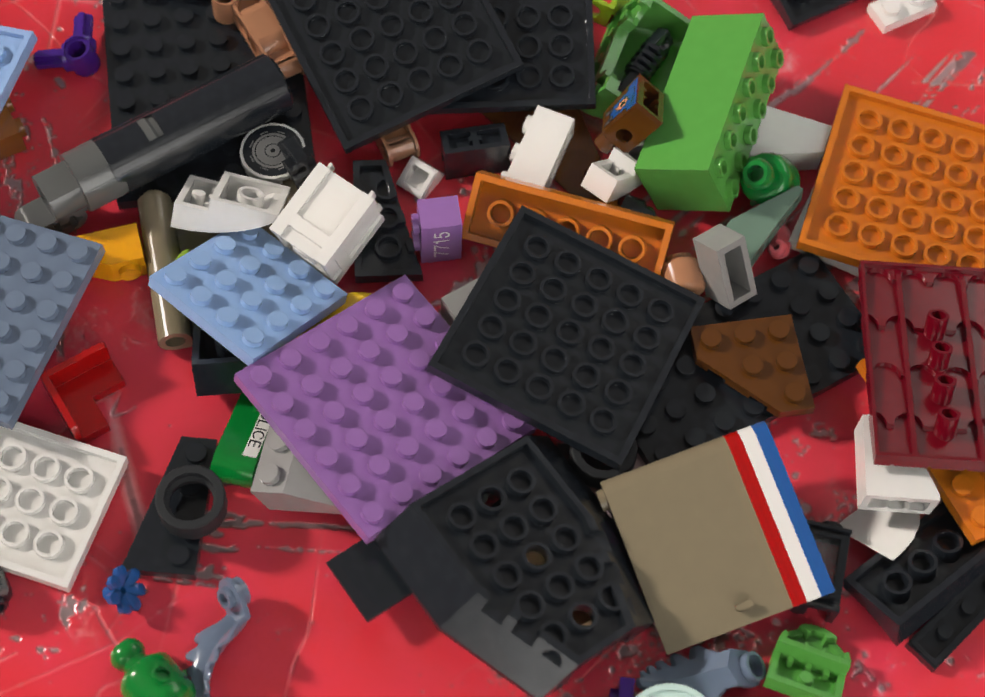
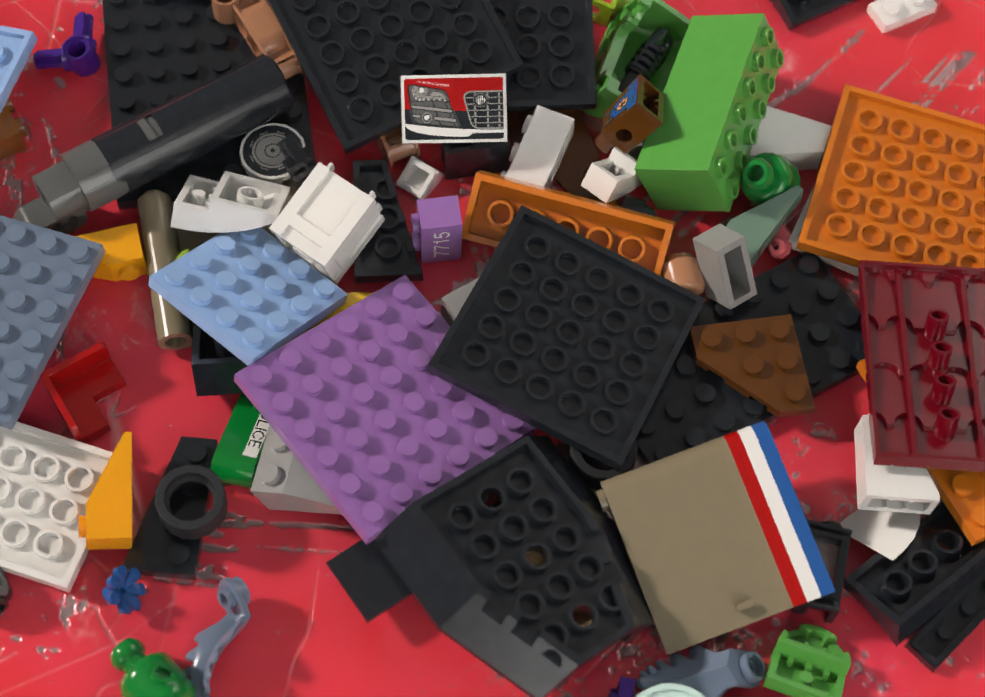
none -> light orange slope [78,432,132,550]
none -> slope [400,73,507,143]

